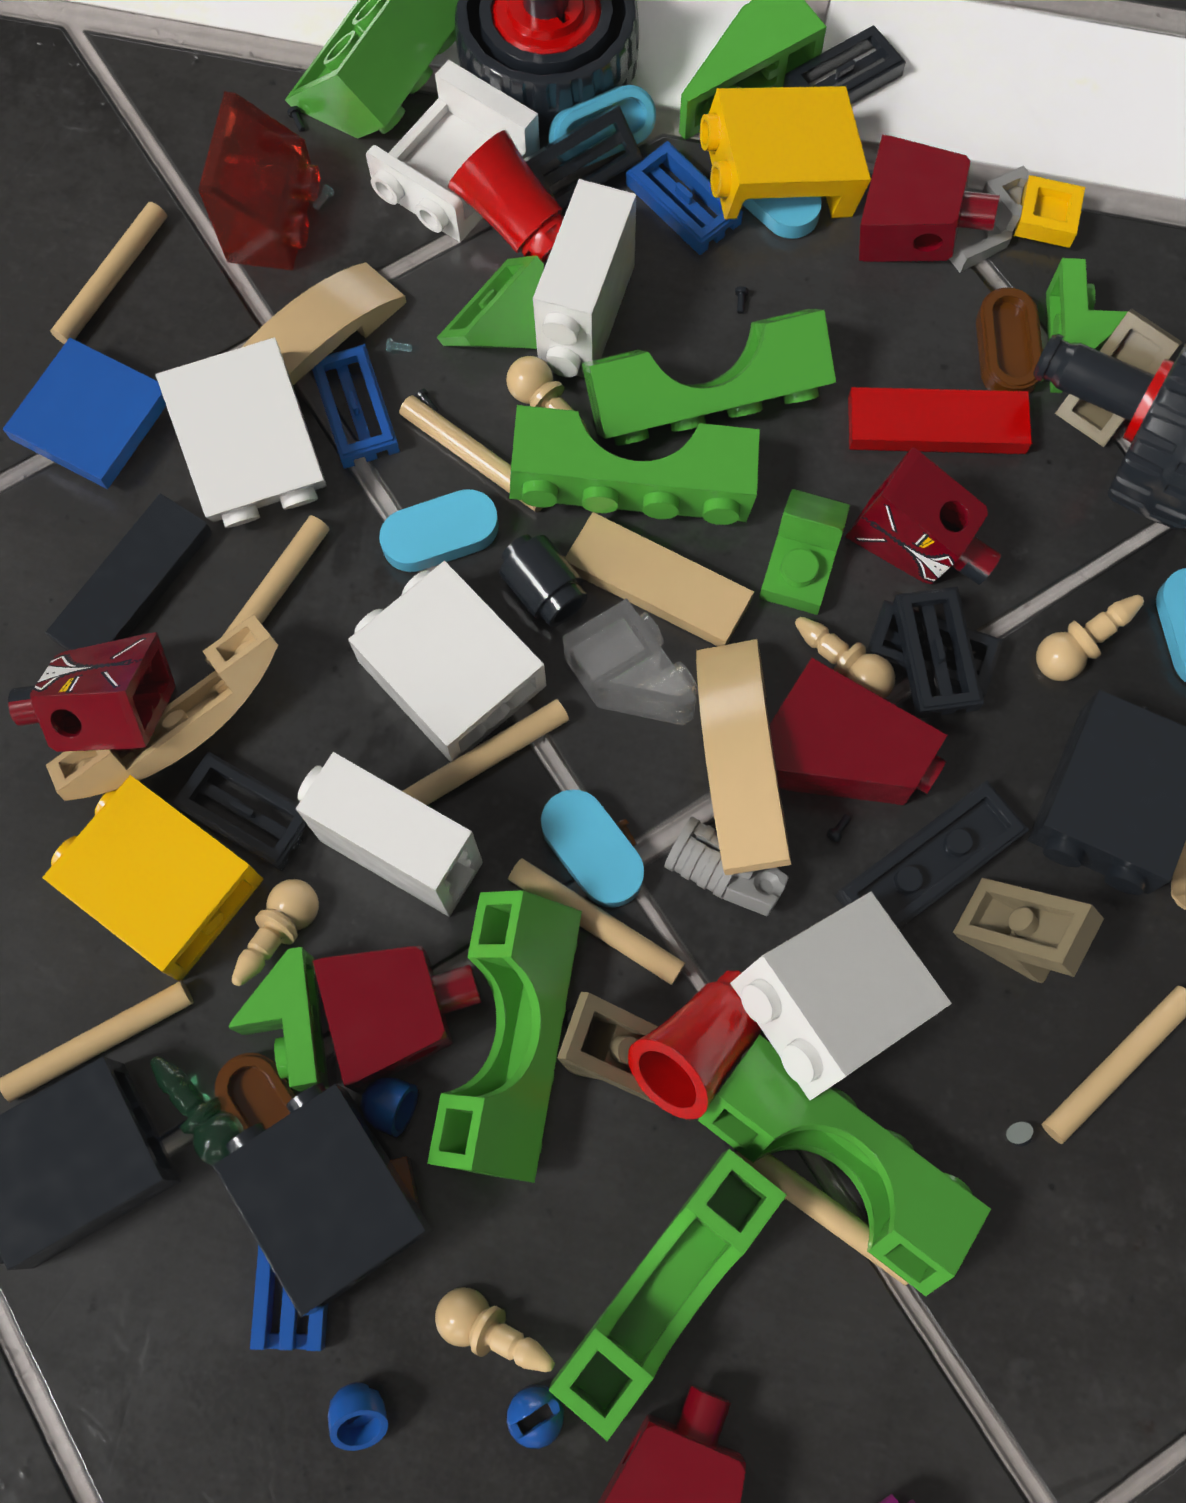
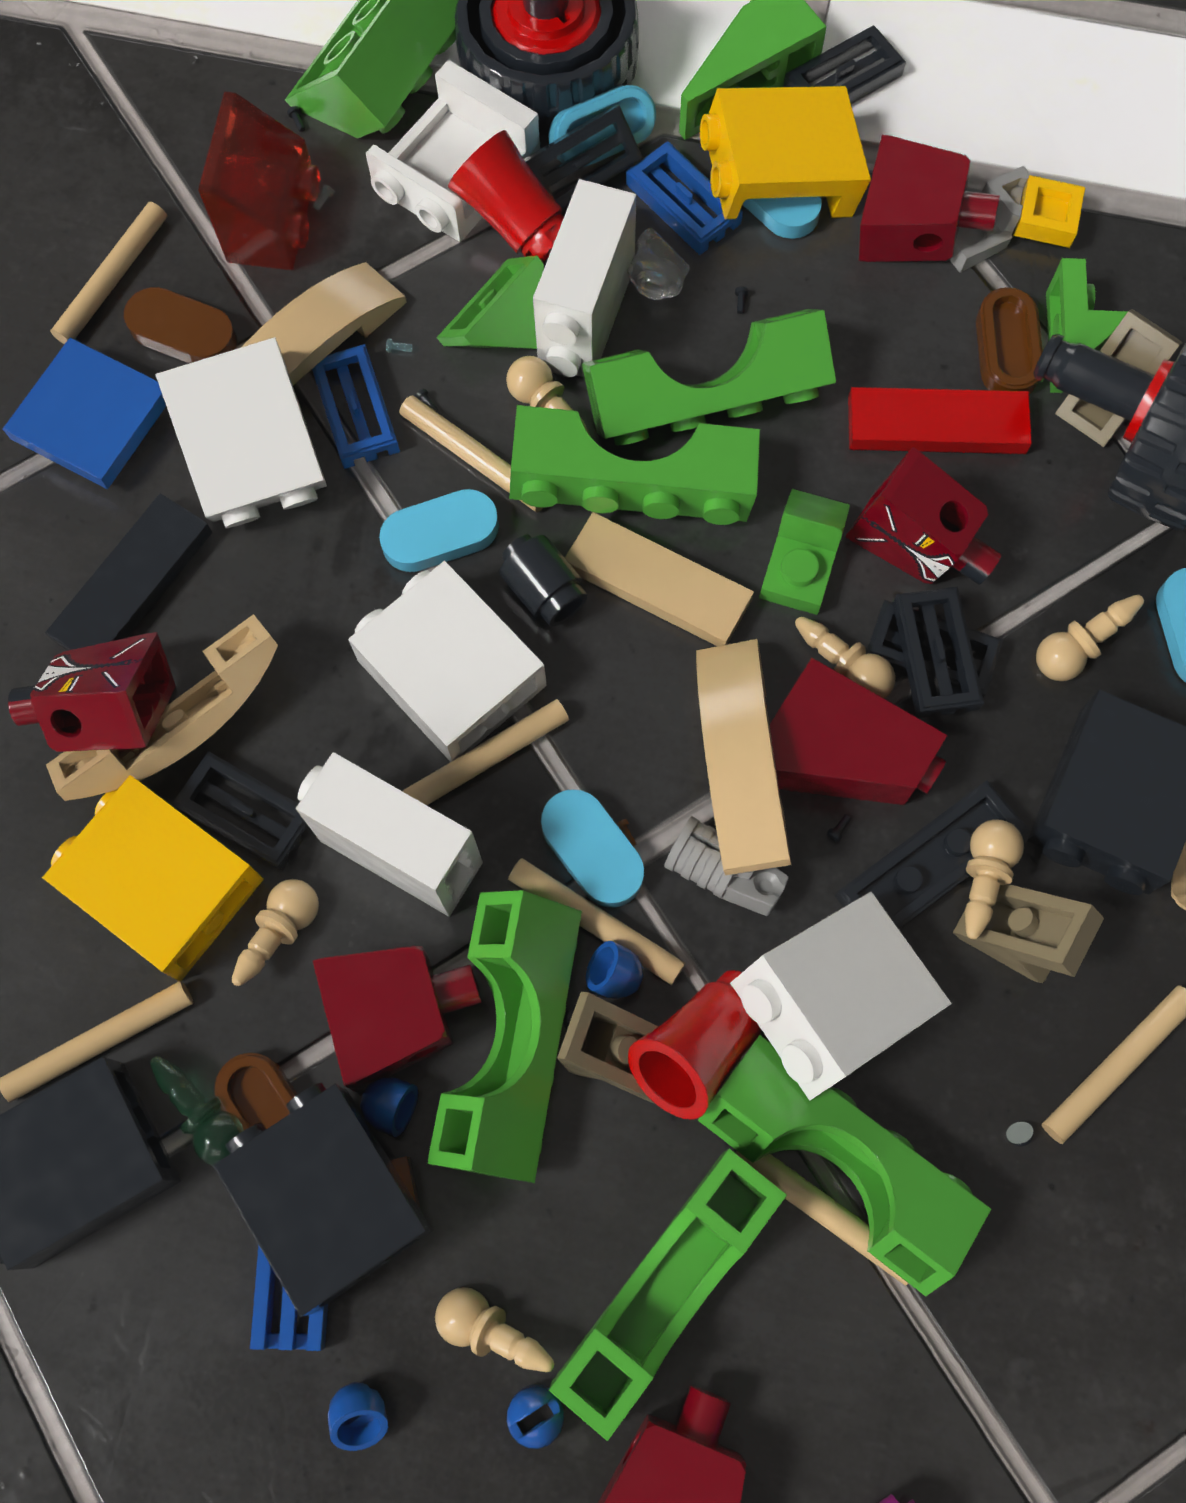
tan bar [205,515,330,668] -> none
bright green slope [229,947,329,1092] -> none
clear slope [563,599,698,725] -> none
none -> reddish brown tile [124,287,237,363]
none -> blue hinge [586,941,643,999]
none -> clear plate [627,228,690,300]
none -> tan bar [965,819,1024,940]

